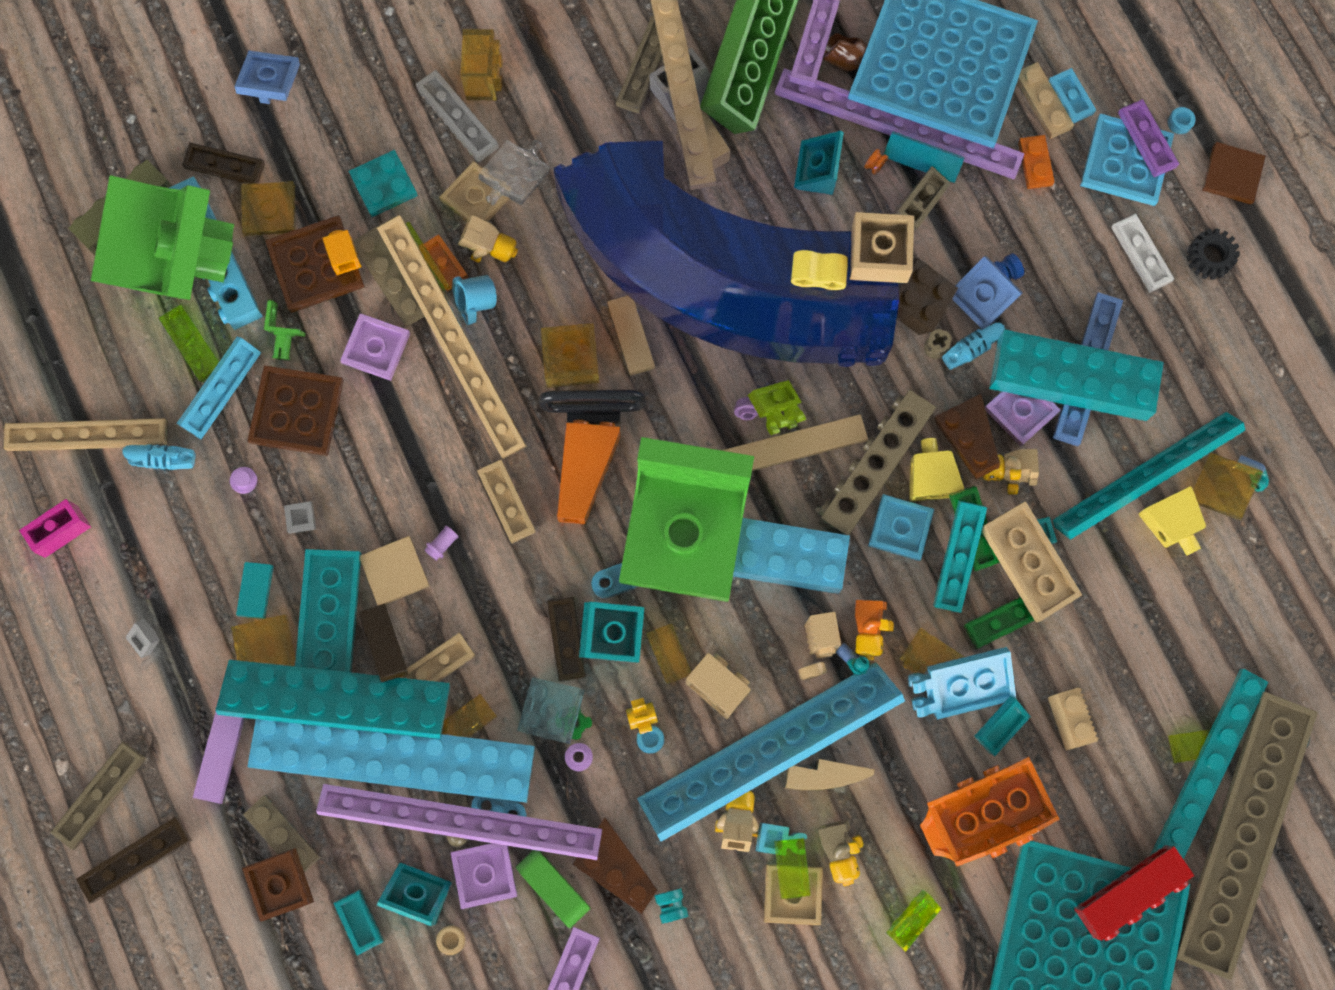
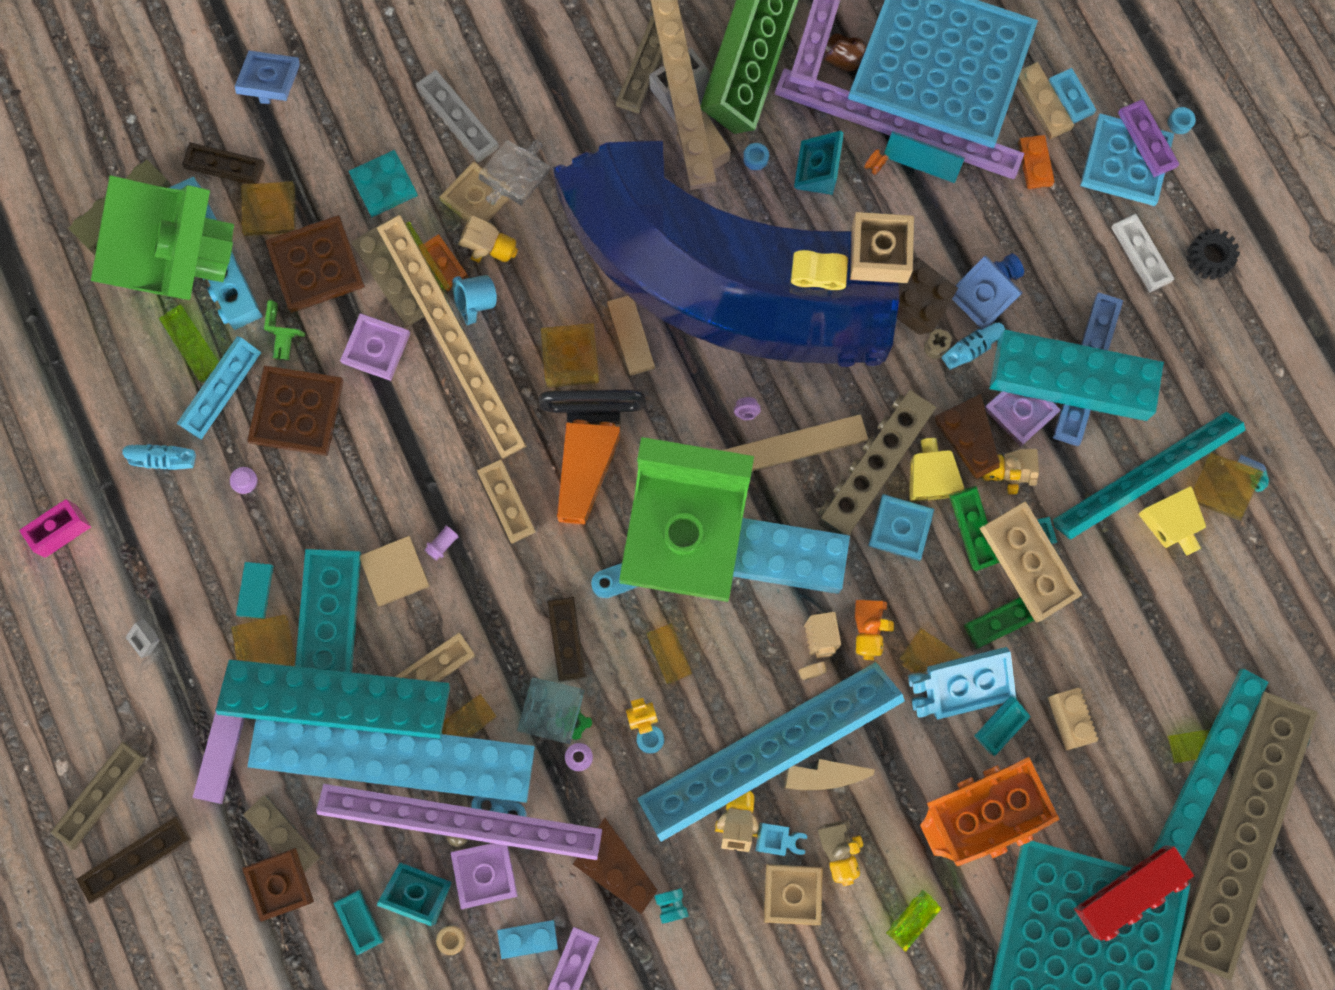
tan tile [3,418,168,451] -> none
light grey plate [284,501,316,534] -> none
light orange brick [323,230,362,275] -> none
dark brown tile [359,604,408,683] -> none
clear yellow brick [461,29,503,101] -> none
bright green beam [515,850,591,928] -> none
teal brick [579,602,644,663] -> none
tan brick [686,653,751,719] -> none
lime plate [747,380,806,435] -> none
clear neon green tile [774,838,811,899] -> none
arm [836,642,870,675] -> none
dark tan slope [892,166,951,231] -> none
teal plate [933,500,987,613] -> none
reddish brown tile [1202,142,1266,205] -> none
none -> medium azure plate [497,920,559,959]
none -> medium azure tile [743,143,769,170]

